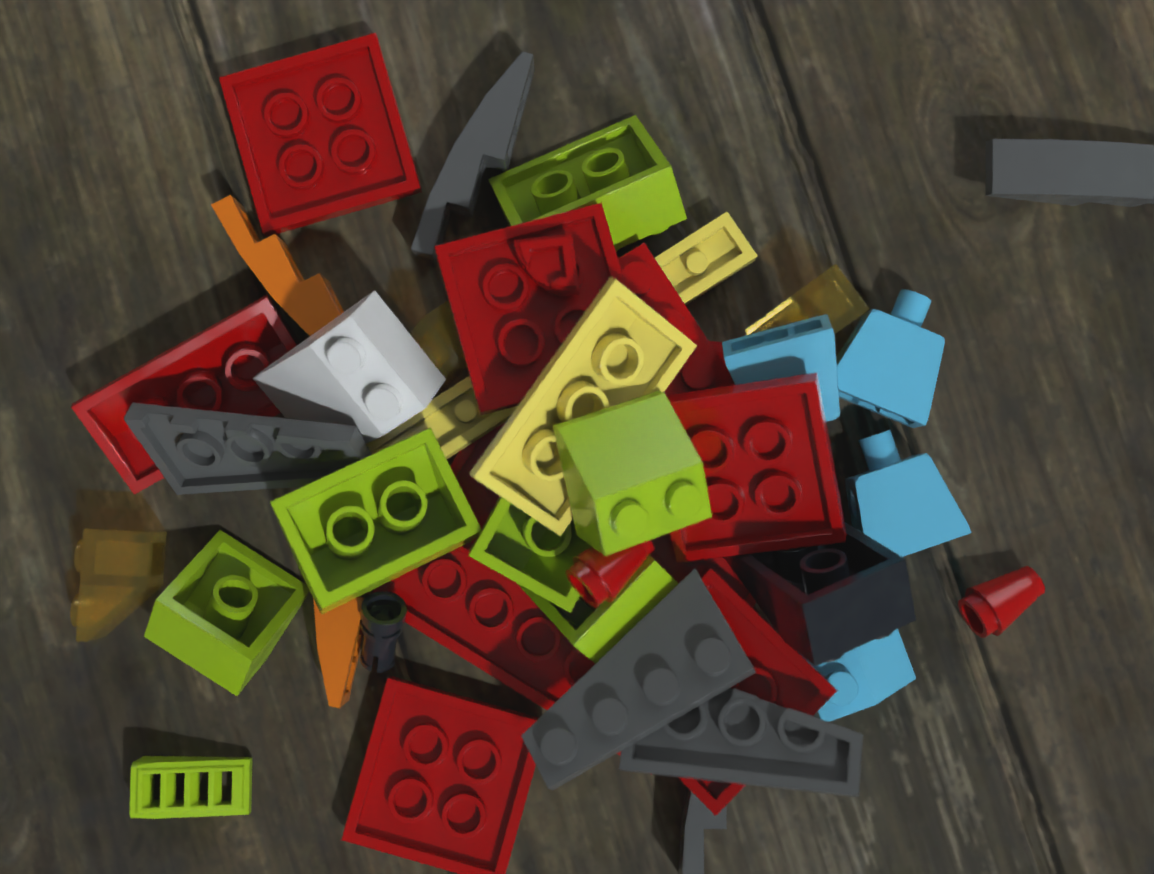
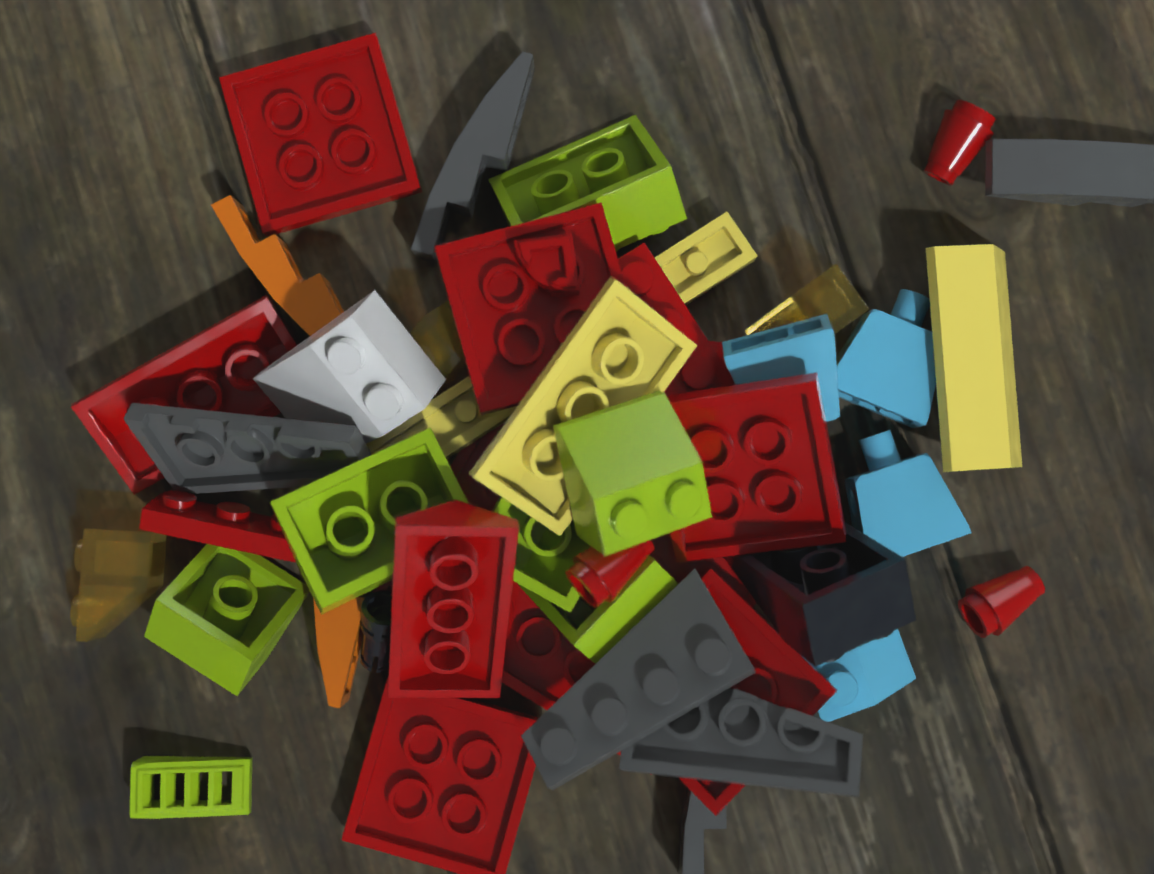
none -> red plate [139,490,296,563]
none -> red slope [388,500,519,698]
none -> red cone [923,100,996,186]
none -> light yellow slope [926,244,1022,472]

